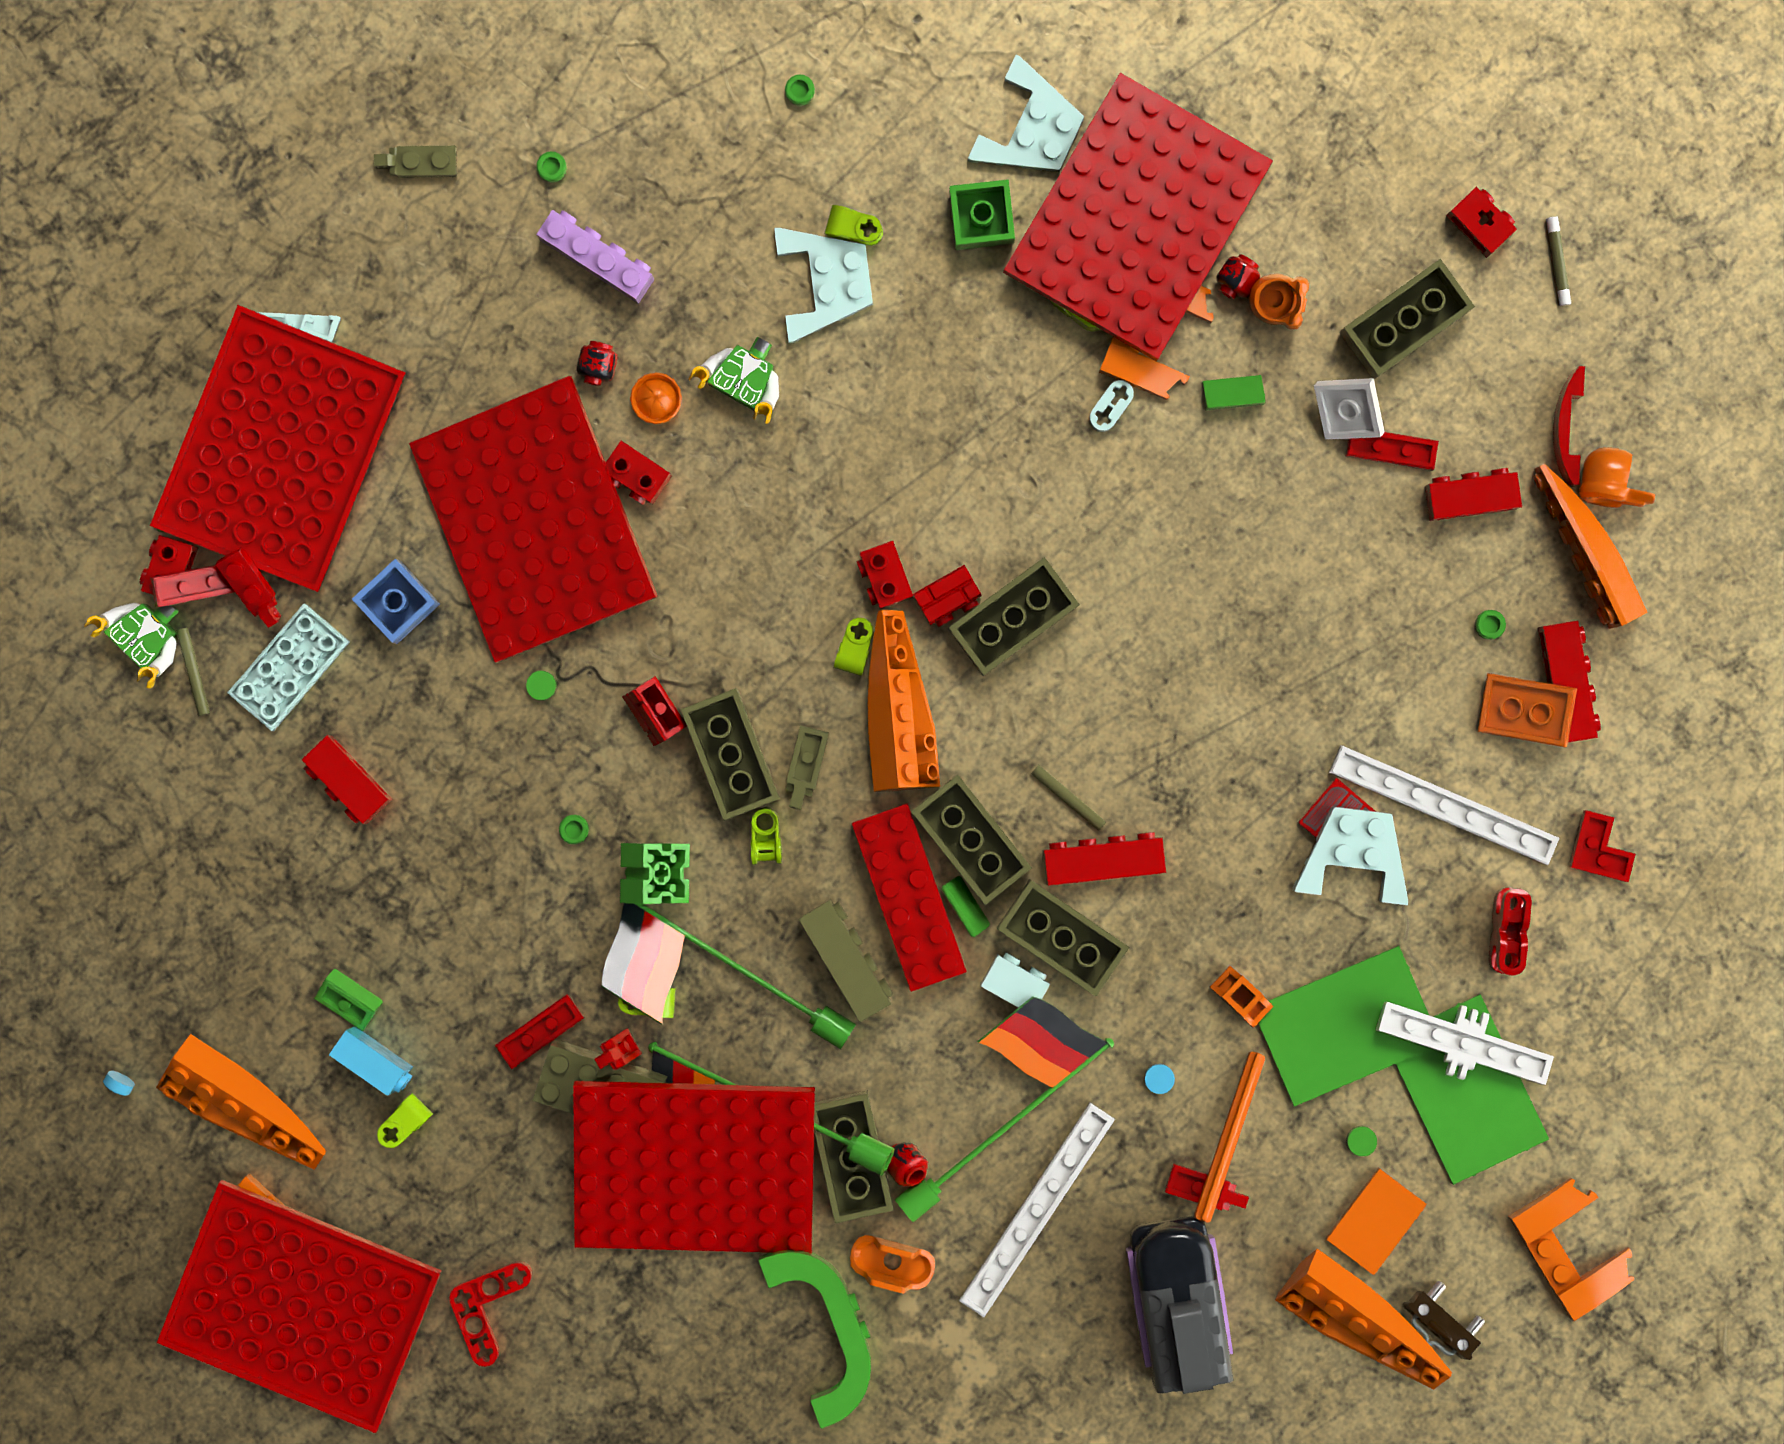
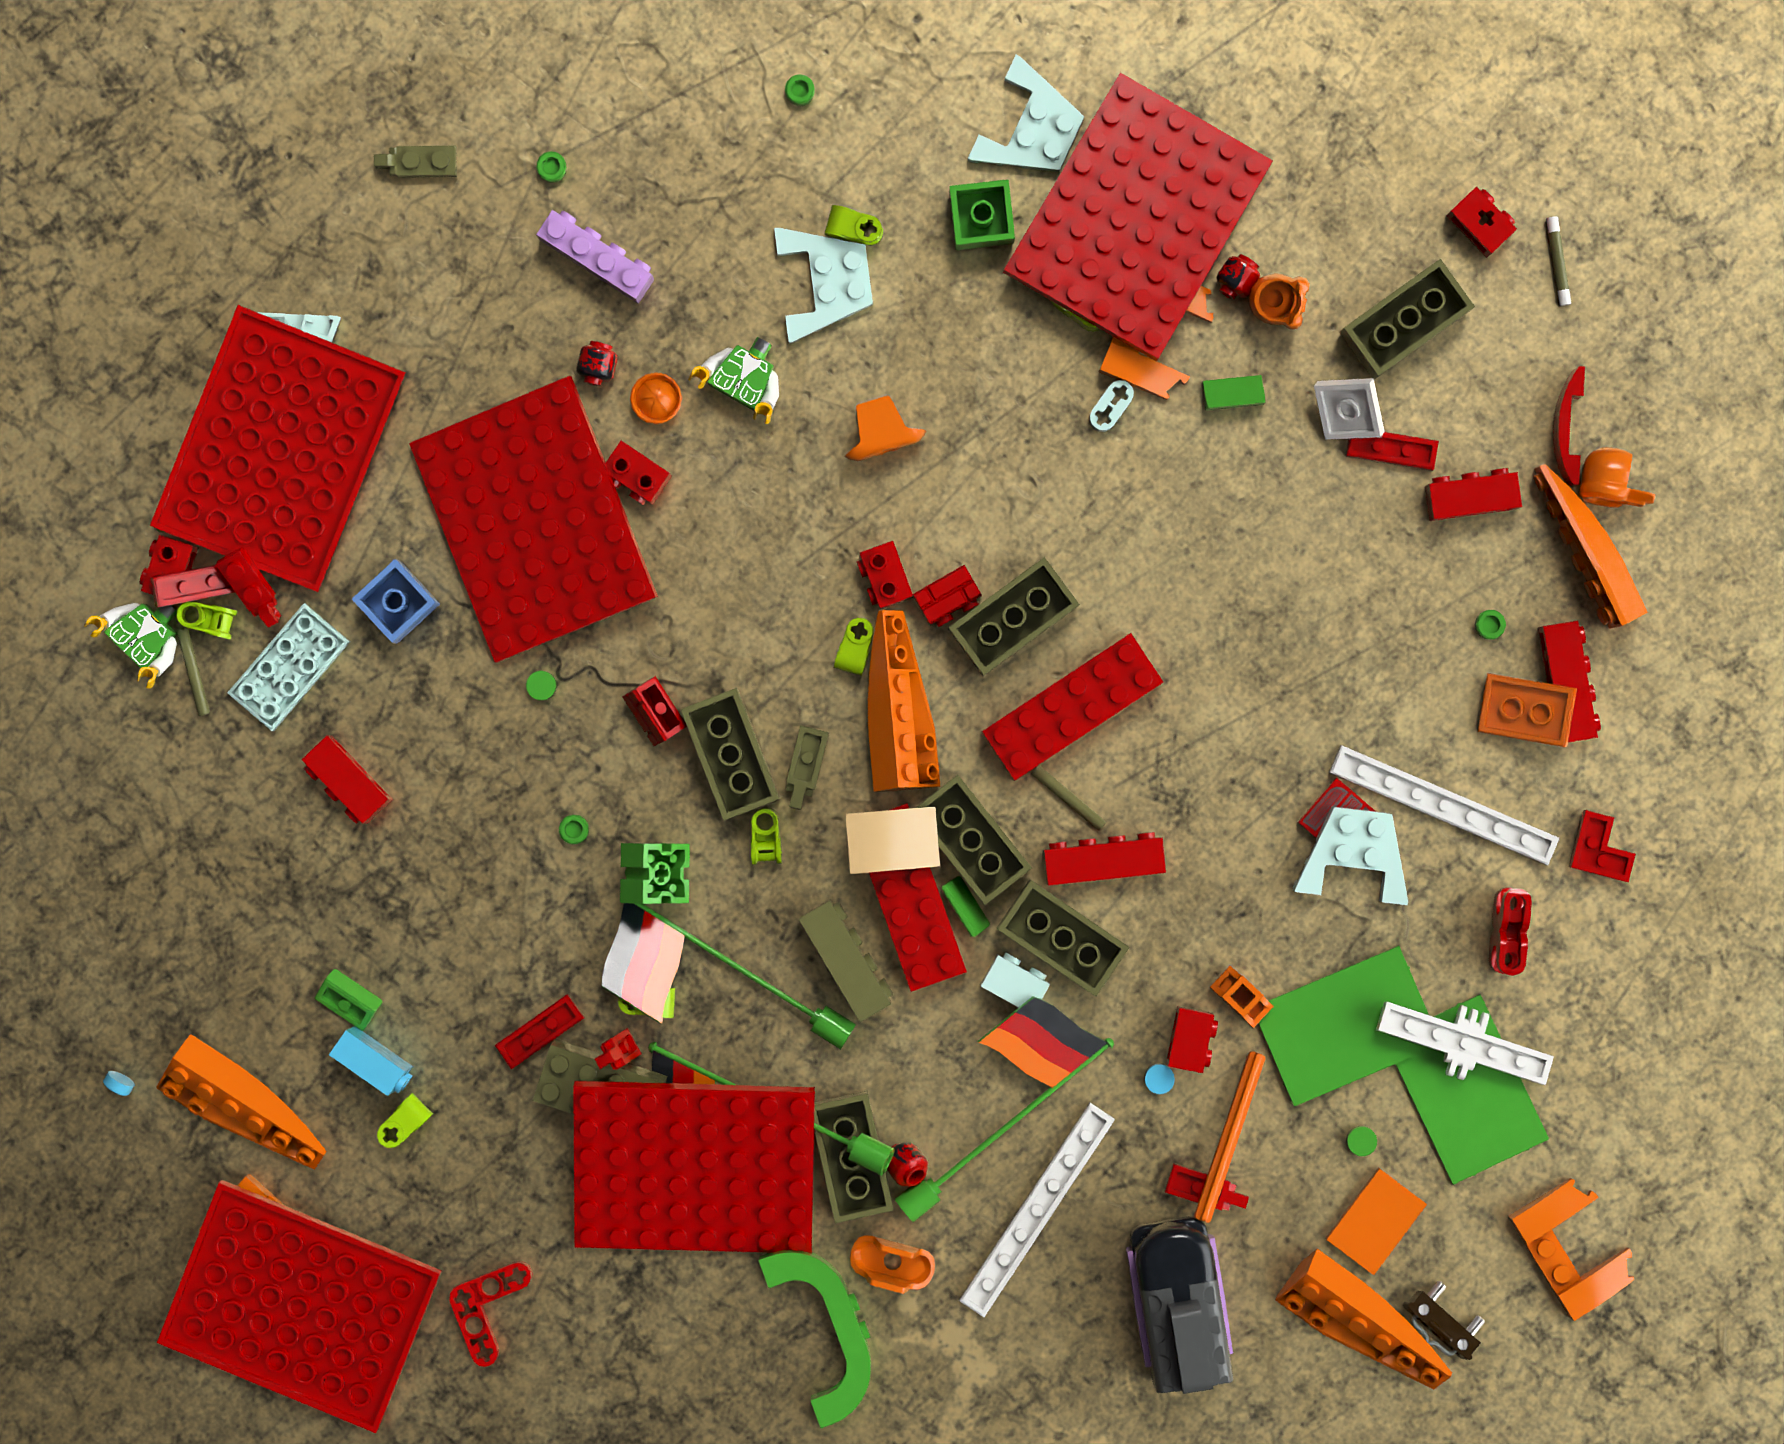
none -> lime piece [177,601,238,639]
none -> orange piece [845,395,926,461]
none -> tan slope [845,807,940,874]
none -> red brick [982,633,1164,781]
none -> red brick [1166,1006,1218,1073]

